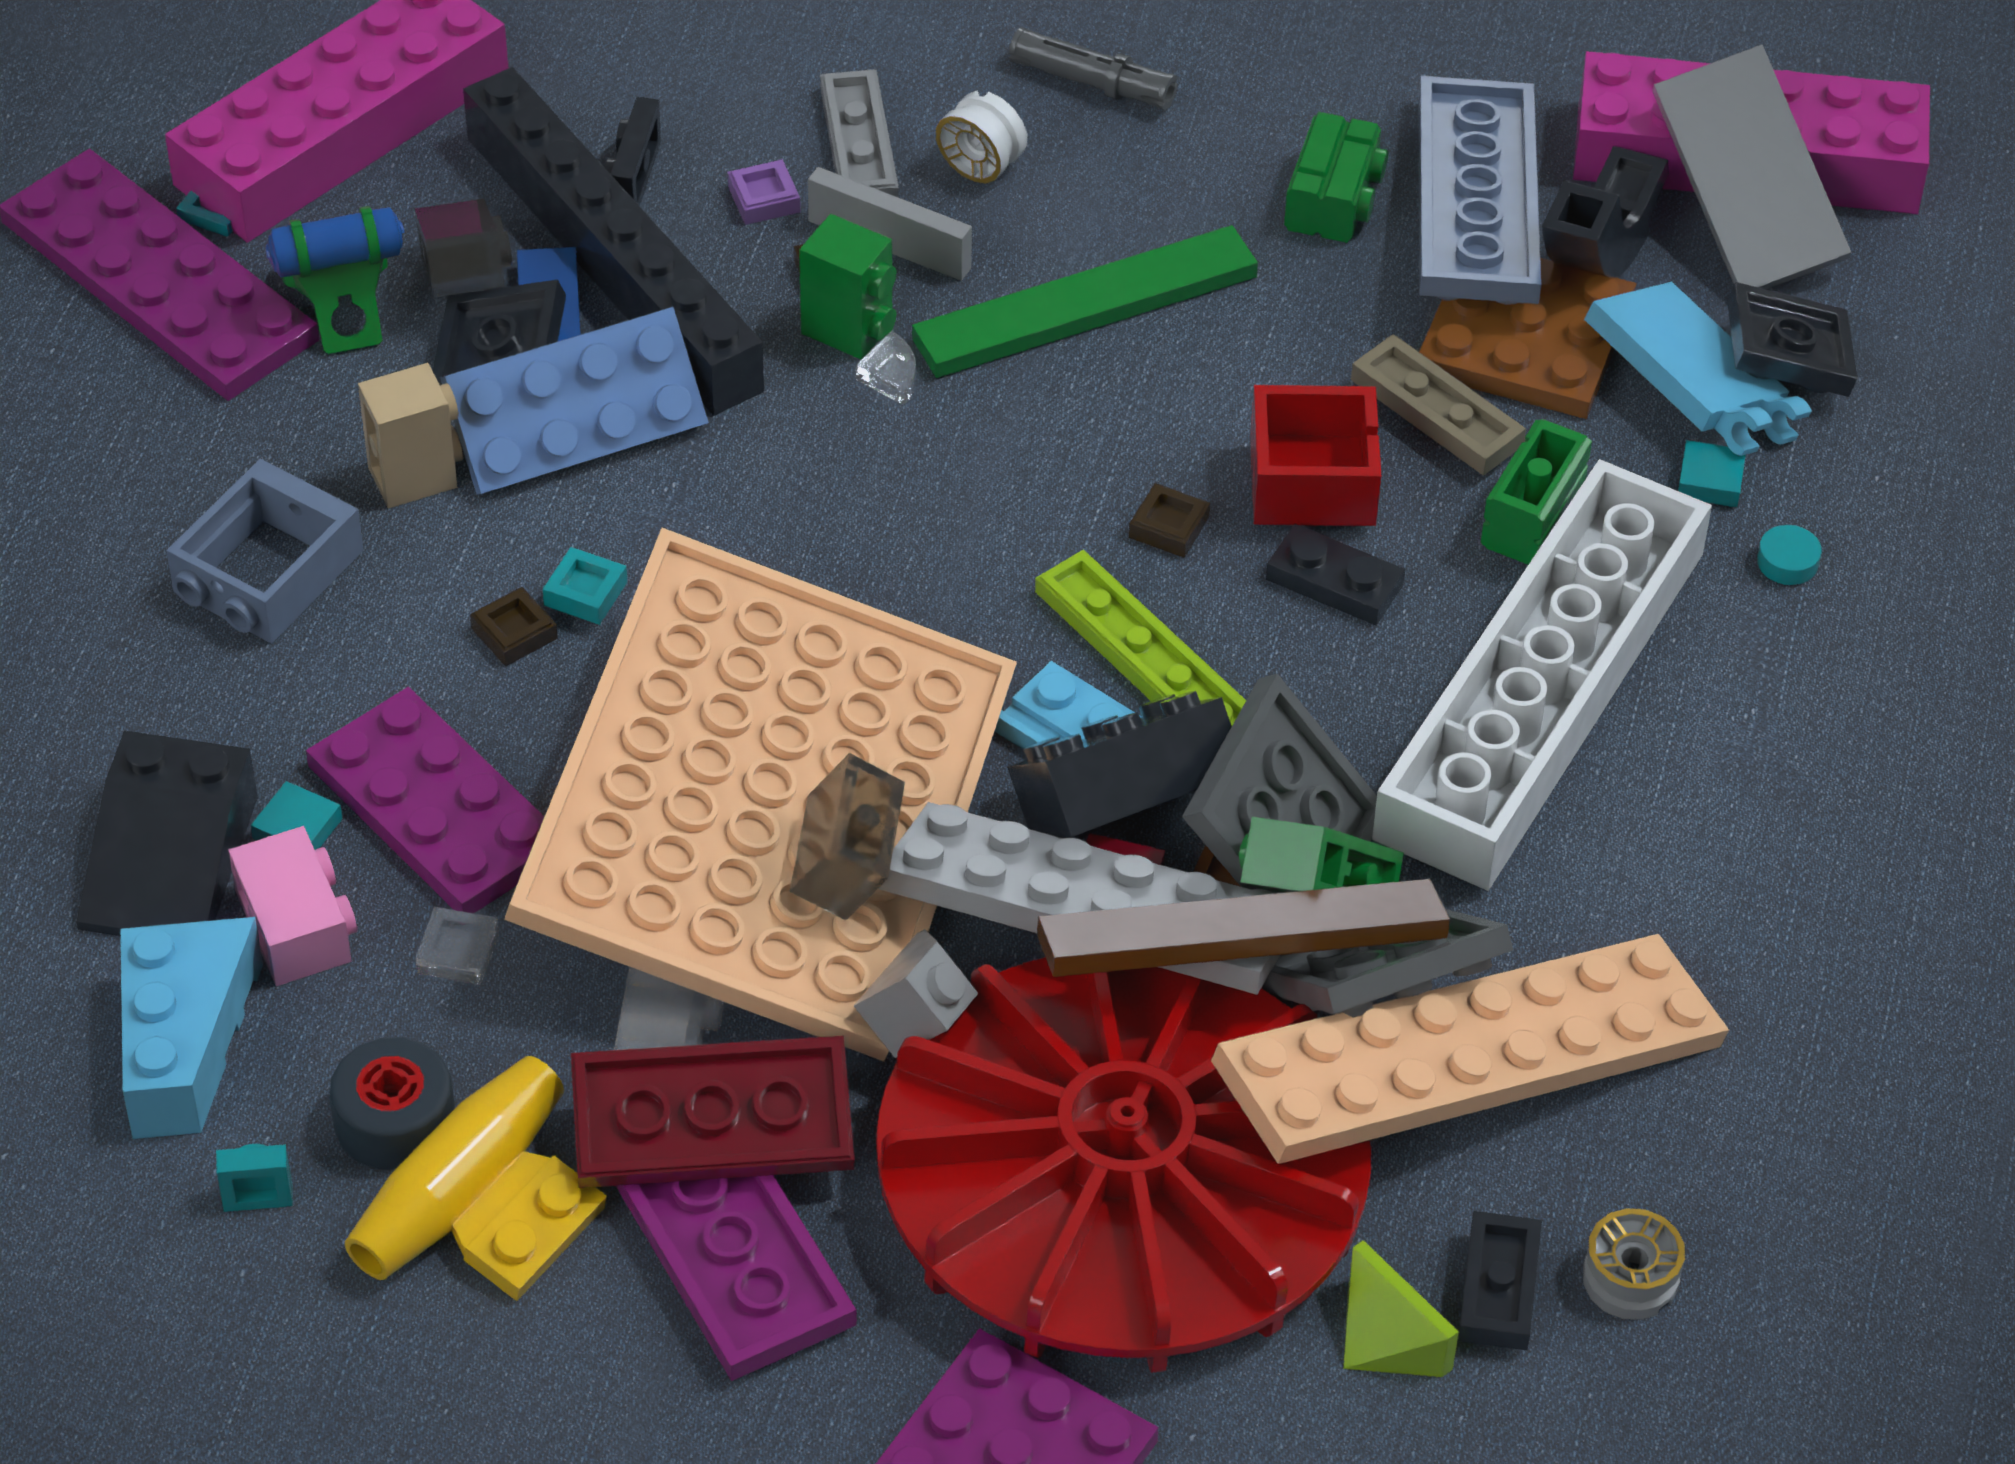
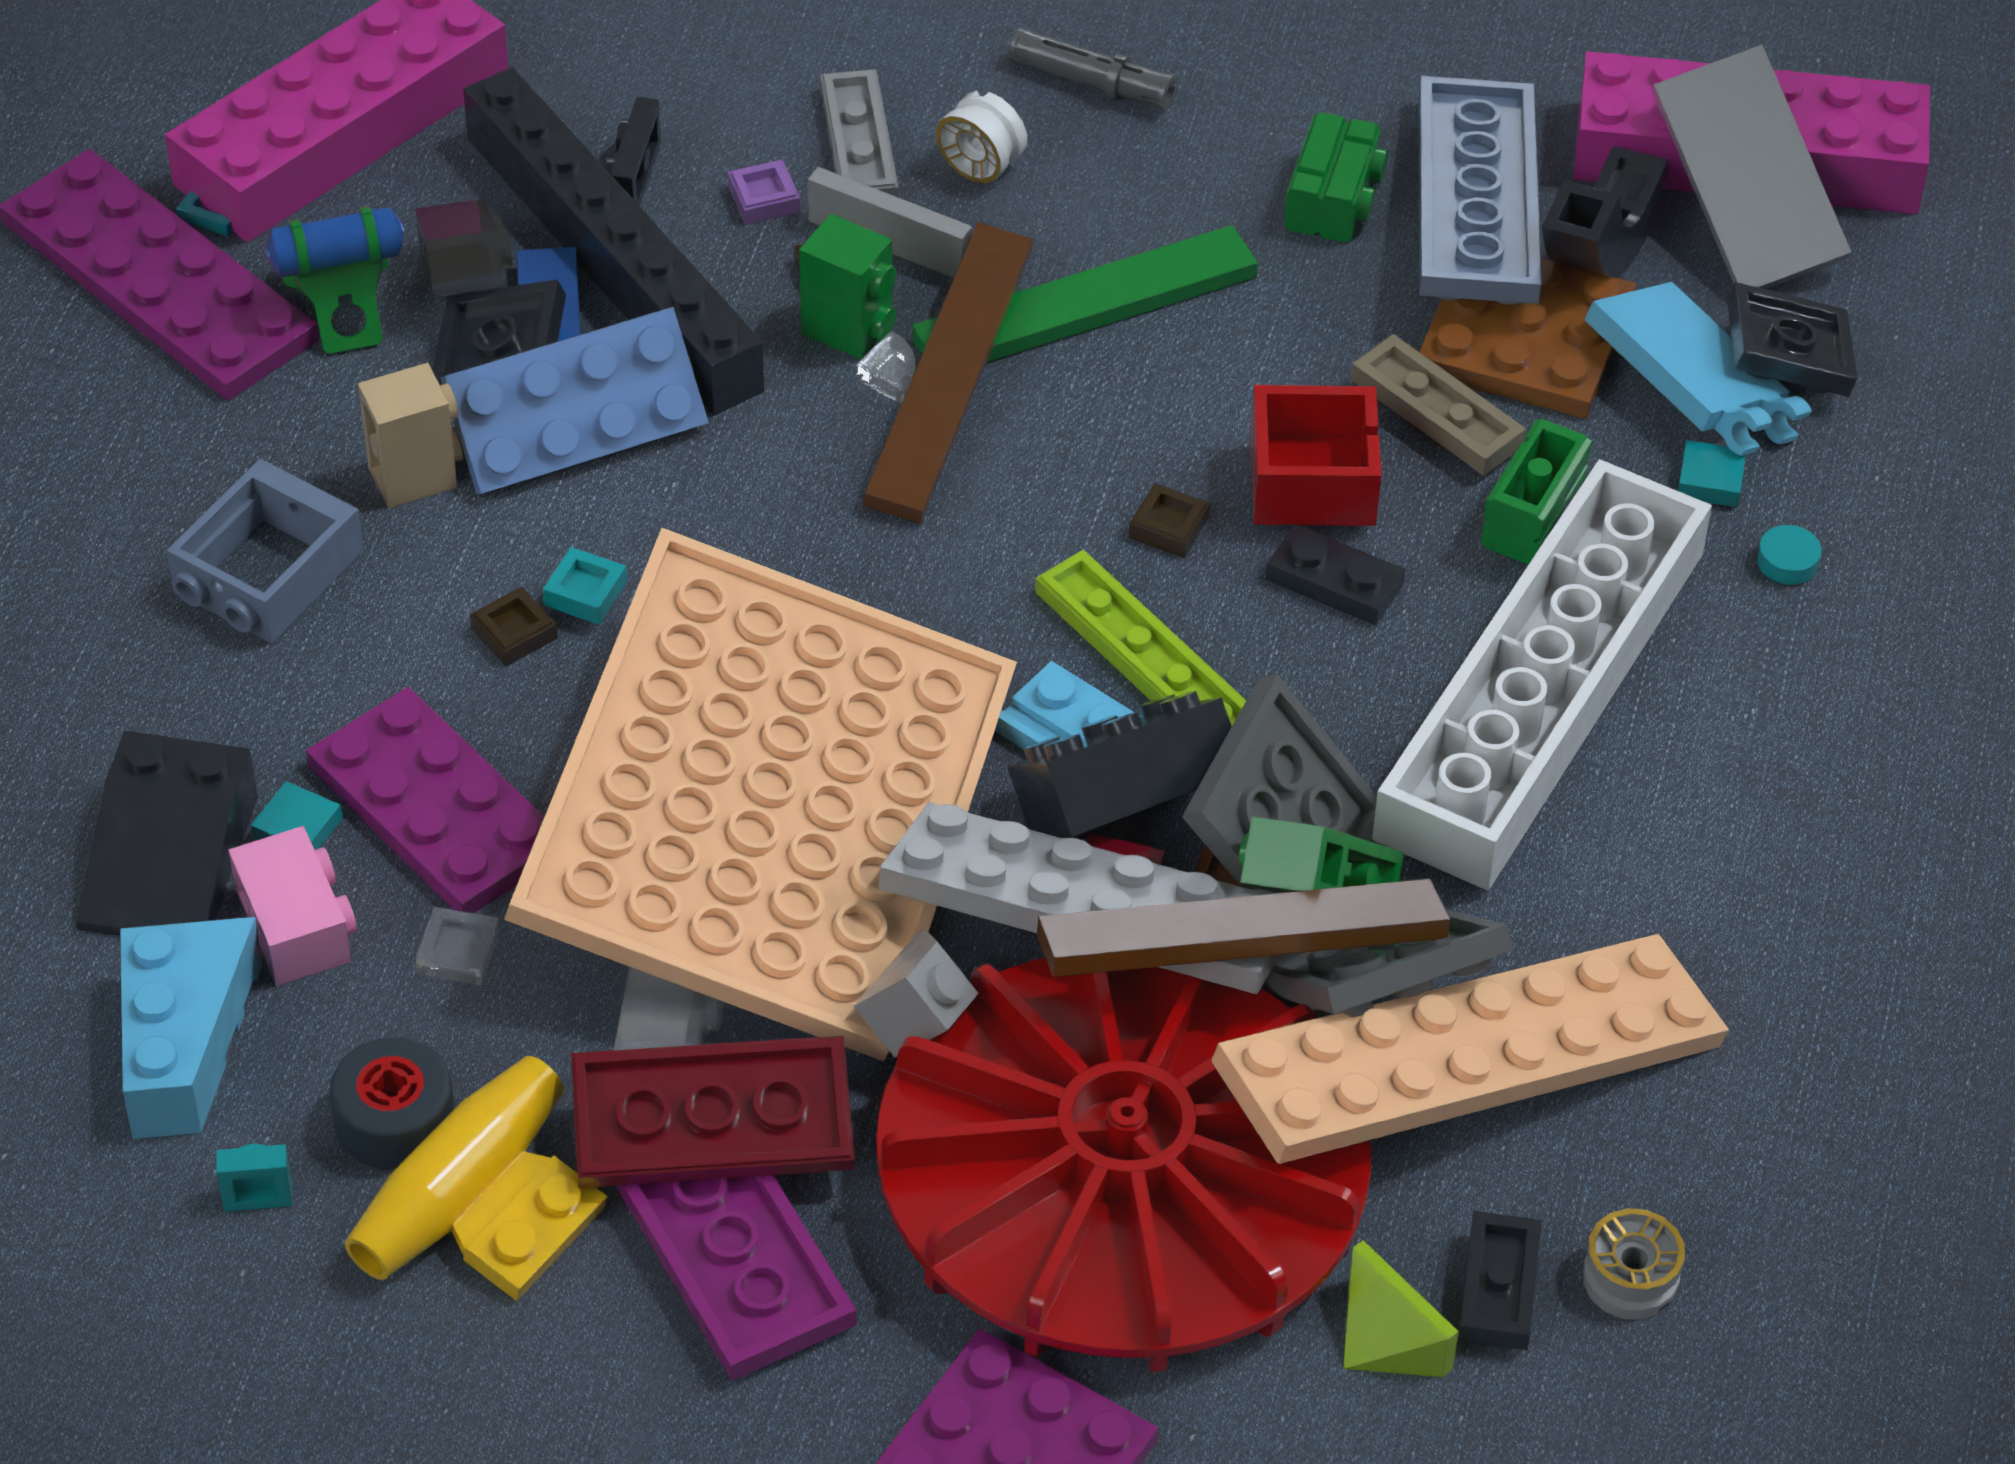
clear smoke brick [789,753,905,921] -> none
none -> reddish brown tile [863,222,1034,524]

